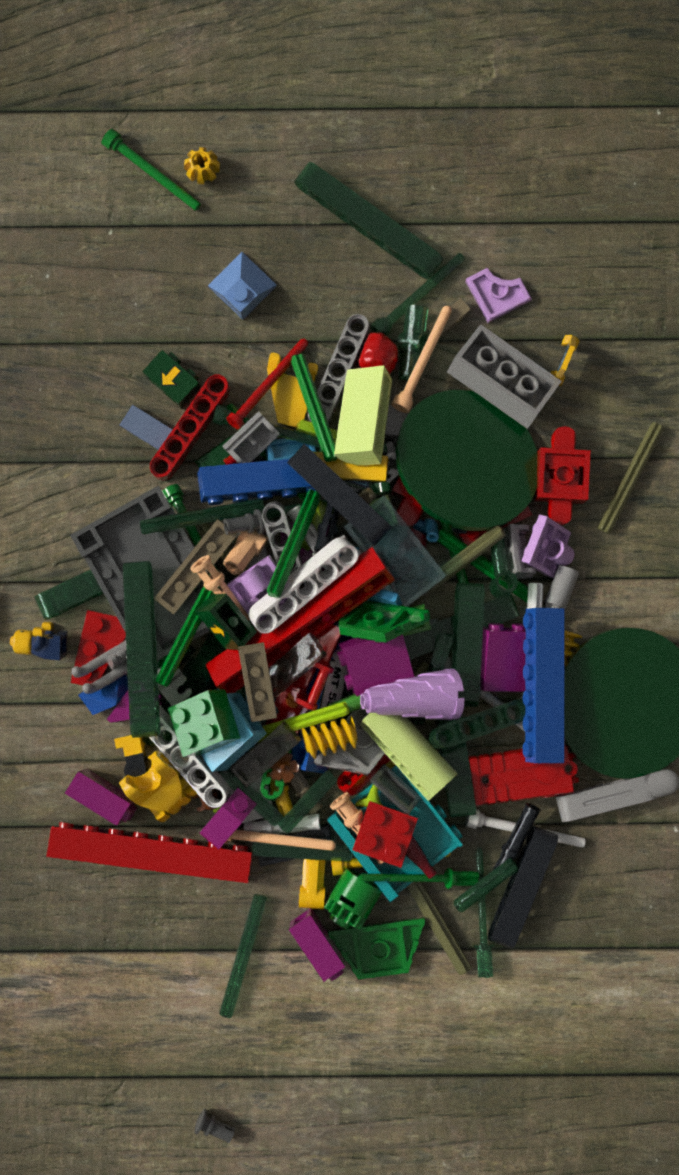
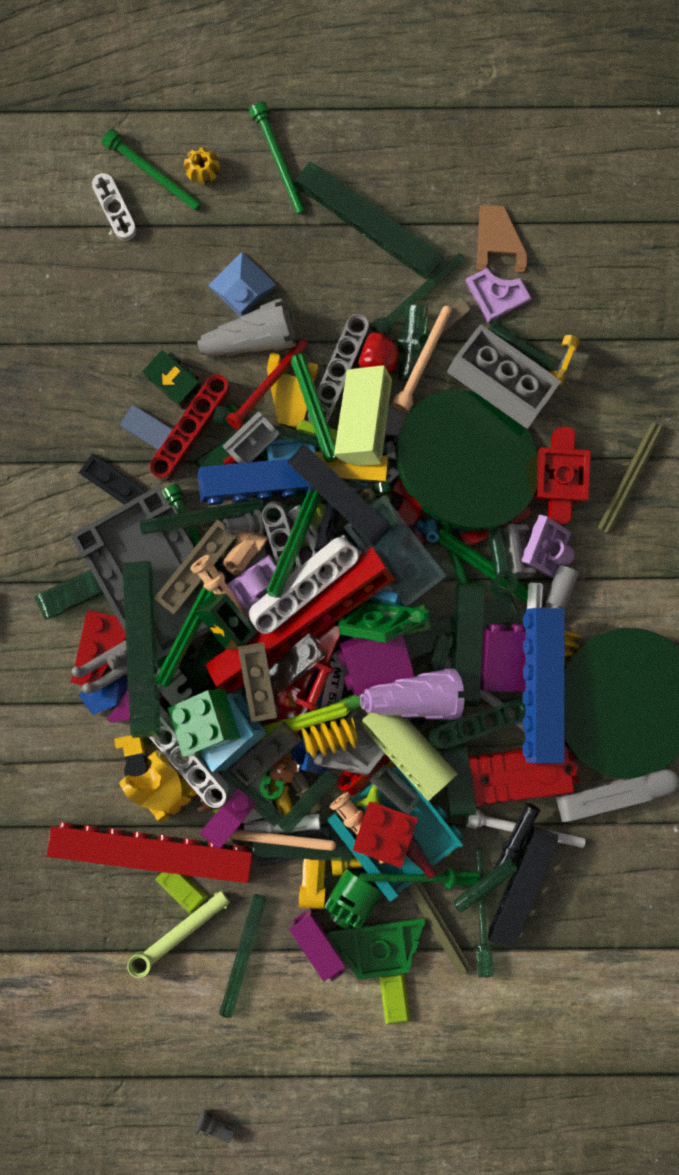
piece [10,621,68,661] -> none
magenta brick [64,769,138,826] -> none
olive axle [402,526,506,607] -> none
none -> black tile [79,453,148,505]
none -> white beam [92,173,136,241]
none -> yellowish green piece [127,891,230,978]
none -> lime tile [155,872,208,915]
none -> light grey cone [198,298,296,358]
none -> green piece [249,102,305,215]
none -> lime tile [379,973,411,1025]
none -> medium nougat flag [476,205,527,273]
none -> clear green pin [488,318,556,372]

